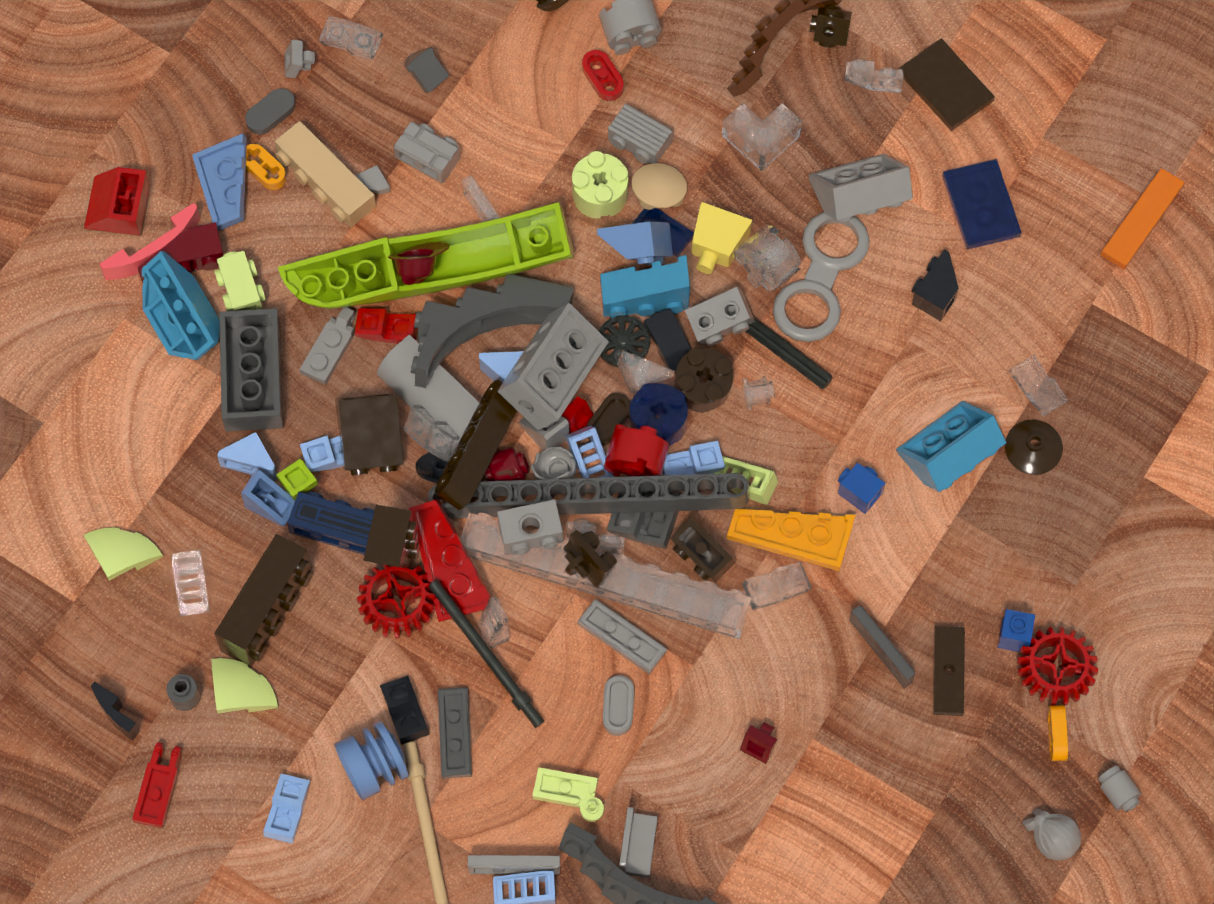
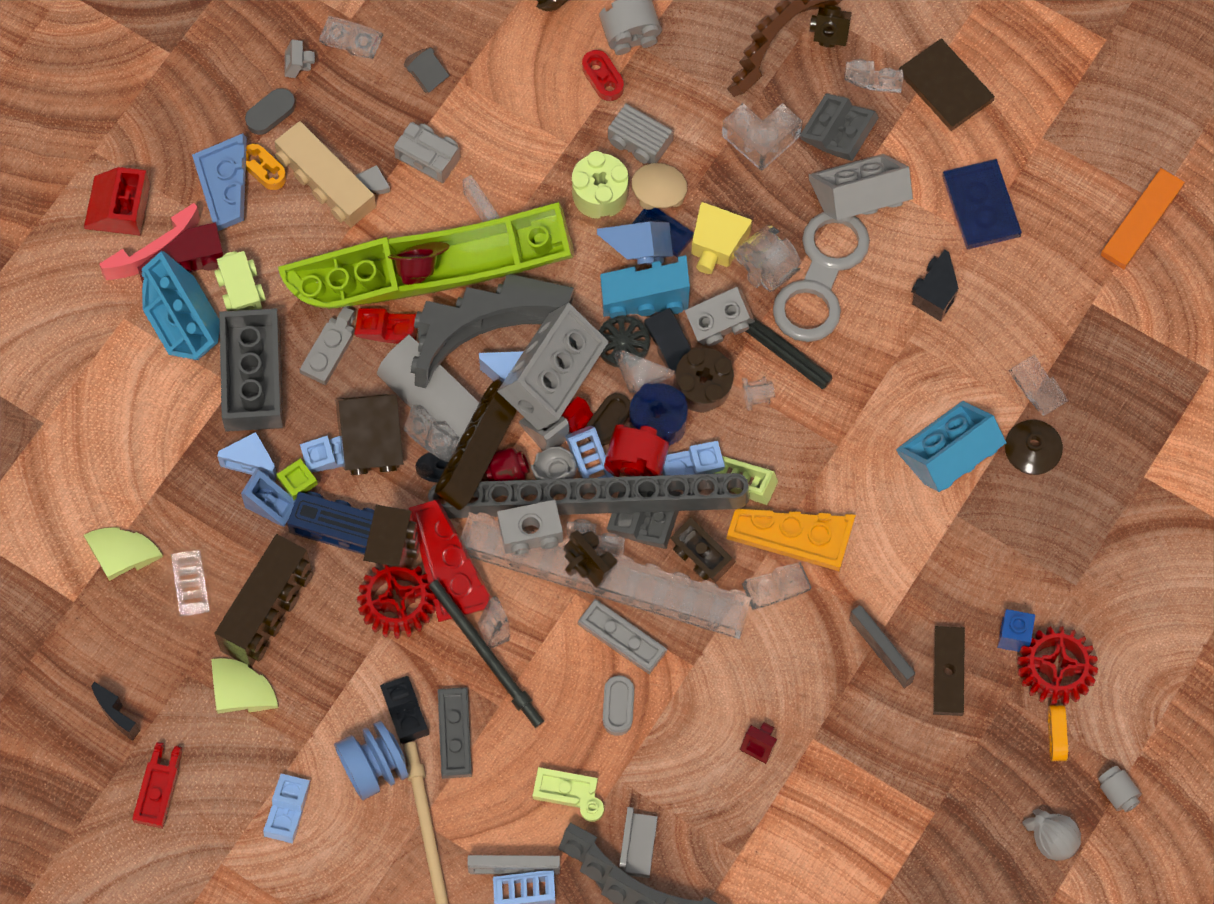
dark grey brick [166,674,200,711] -> none
blue brick [838,462,885,514] -> none
none -> dark grey slope [799,93,879,161]

